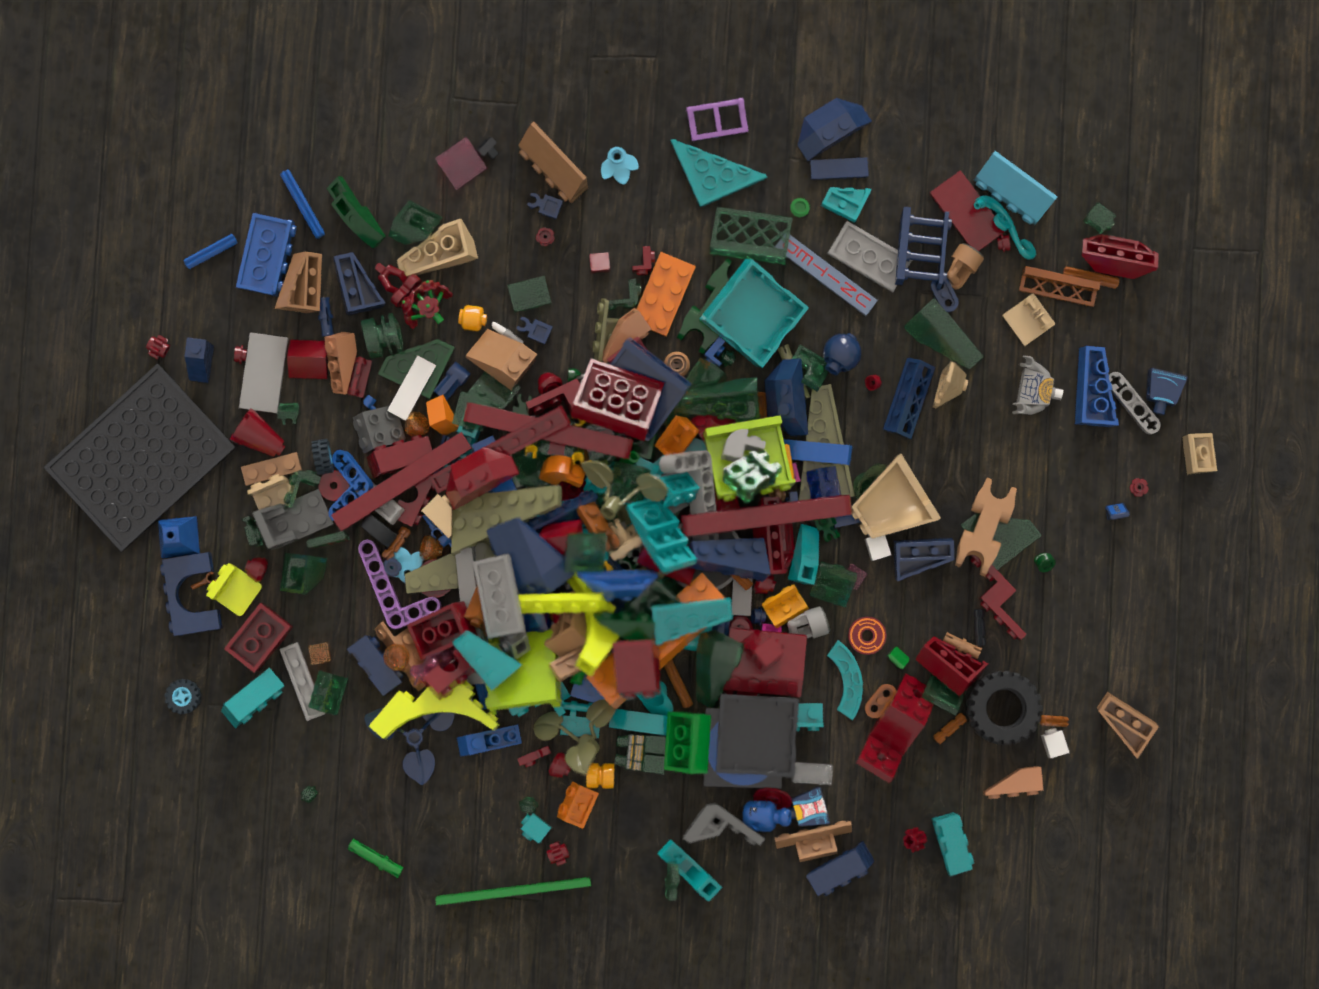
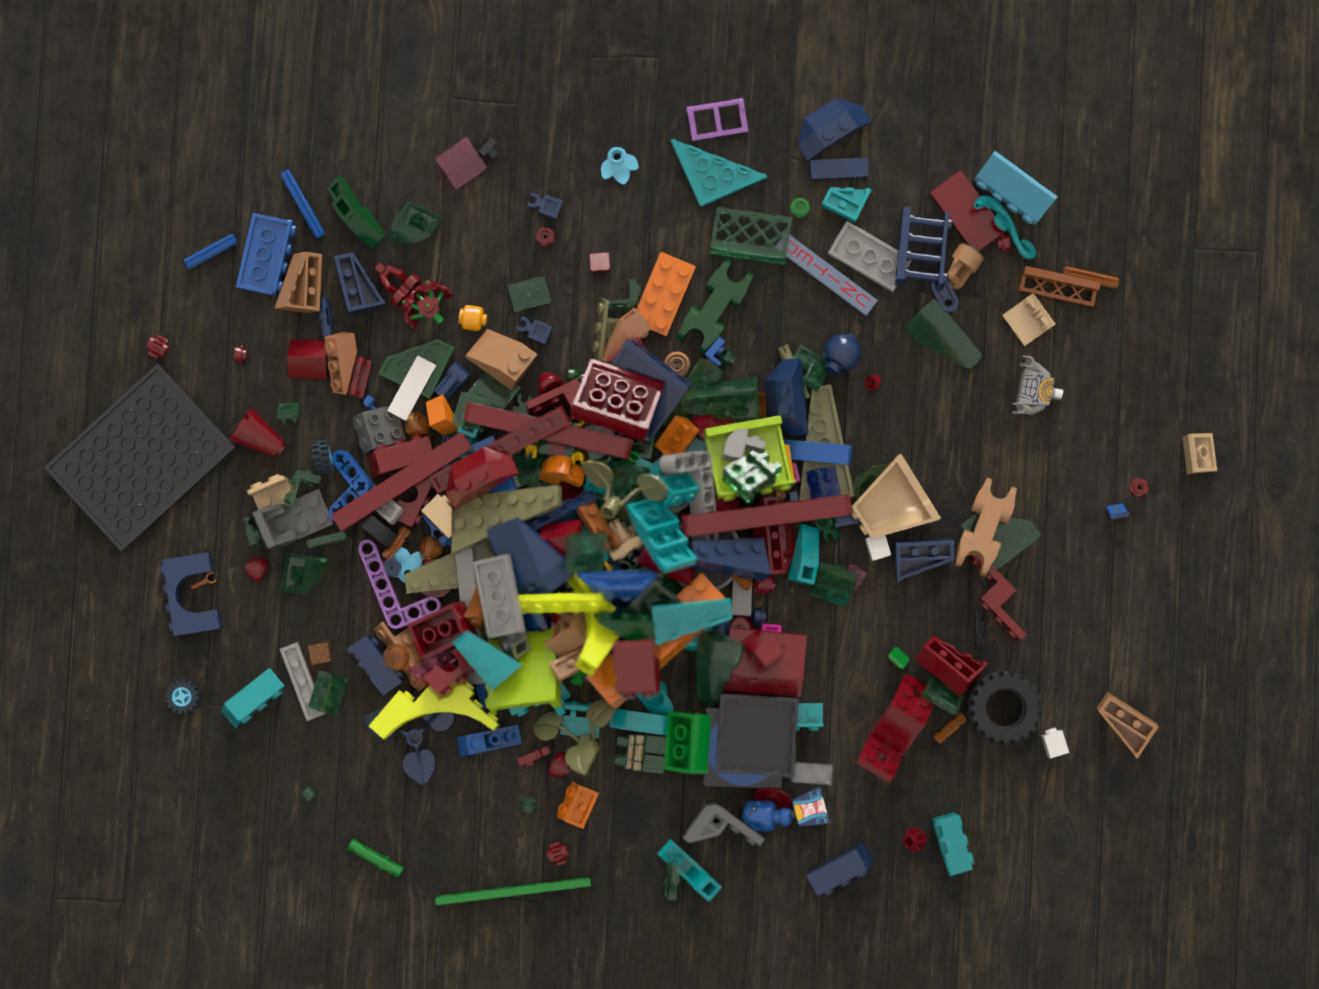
blue slope [158,516,200,558] -> none
dark blue slope [184,337,214,383] -> none
neon yellow bracket [206,563,262,616] -> none
dark red brick [224,603,293,673] -> none
light grey tile [239,333,289,414] -> none
medium nougat plate [241,452,302,486] -> none
dark red piece [318,470,350,501] -> none
clear green wheel [361,313,403,359] -> none
tan wedge [397,219,478,277] -> none
piece [492,322,524,343] -> none
medium nougat slope [519,122,588,203] -> none
teal brick [521,813,551,843] -> none
blue plate [570,680,605,703] -> none
light orange wheel [586,763,614,789] -> none
dark red bracket [632,246,655,275] -> none
dark orange axle [664,659,693,708] -> none
teal tile [699,259,809,368] -> none
light orange bracket [762,584,809,629] -> none
medium nougat bracket [775,821,852,862] -> none
light grey piece [787,606,830,639] -> none
teal tile [827,640,863,720] -> none
dark red tile [848,616,887,655] -> none
dark orange plate [864,684,896,718] -> none
dark blue fence [883,358,935,439] -> none
tan wedge [933,362,968,408] -> none
medium nougat pin [943,632,982,659] -> none
nougat slope [983,766,1043,799] -> none
dark green tile [1034,553,1056,572] -> none
dark orange axle [1040,715,1069,727] -> none
blue wedge [1075,346,1119,427] -> none
dark red wedge [1081,234,1159,279] -> none
clear green brick [1083,202,1116,234] -> none
light grey beam [1109,372,1160,434] -> none
dark blue torso [1146,368,1188,415] -> none

